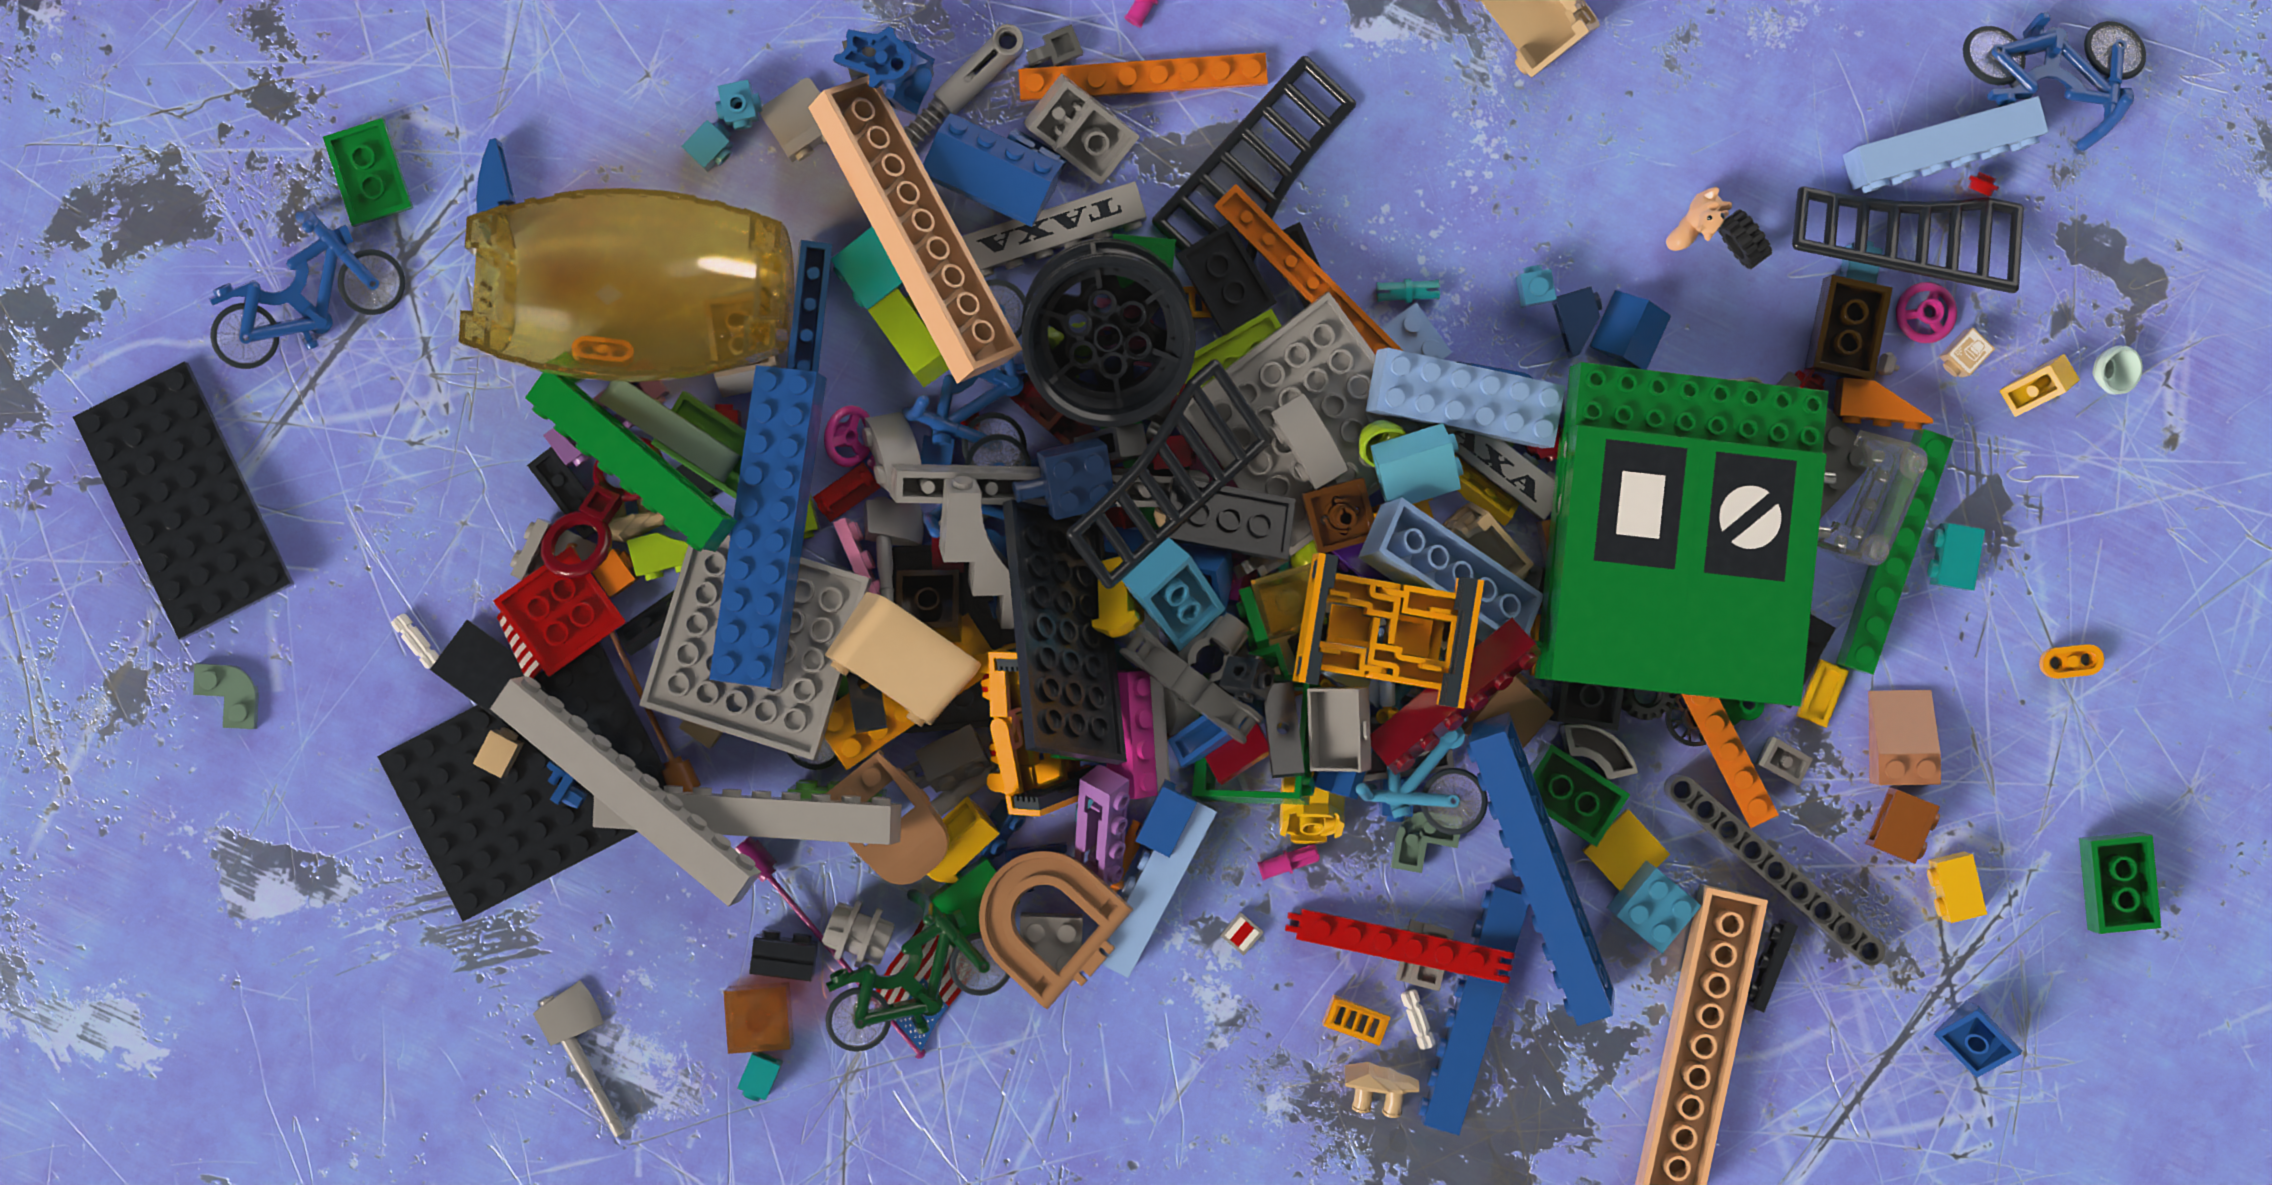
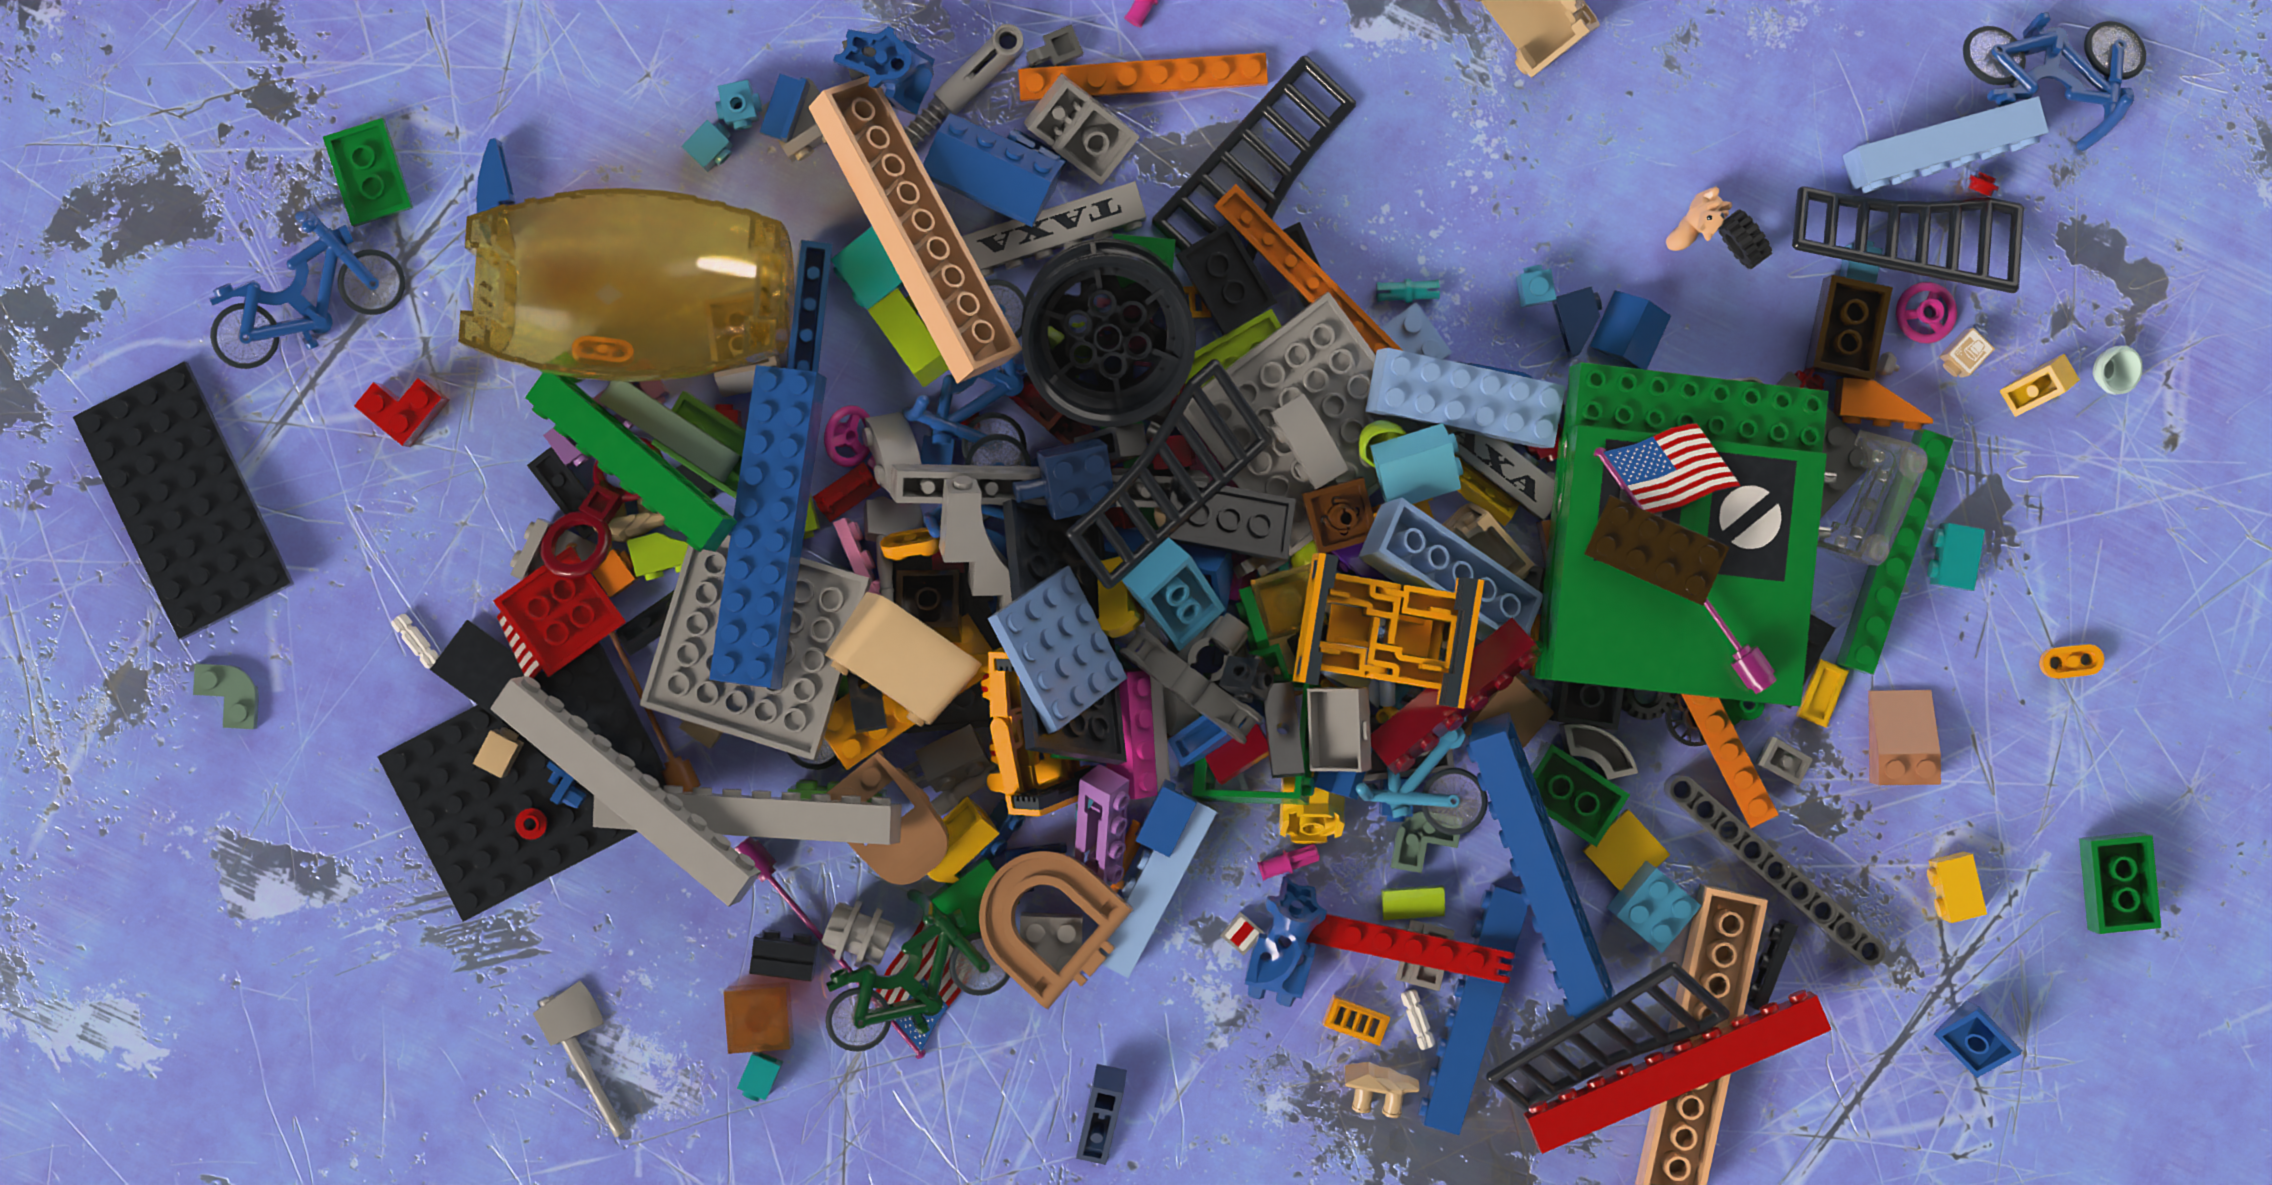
dark orange slope [1865,787,1940,864] -> none
none -> red brick [354,378,450,448]
none -> red plate [515,808,547,840]
none -> blue panel [760,73,810,143]
none -> light orange plate [880,527,940,561]
none -> medium blue plate [988,566,1128,734]
none -> dark blue slope [1076,1064,1127,1165]
none -> blue hips [1245,877,1327,1007]
none -> lime slope [1381,885,1445,920]
none -> black bar [1486,961,1730,1112]
none -> red brick [1523,990,1832,1154]
none -> dark brown plate [1583,495,1730,606]
none -> flag [1594,424,1777,694]

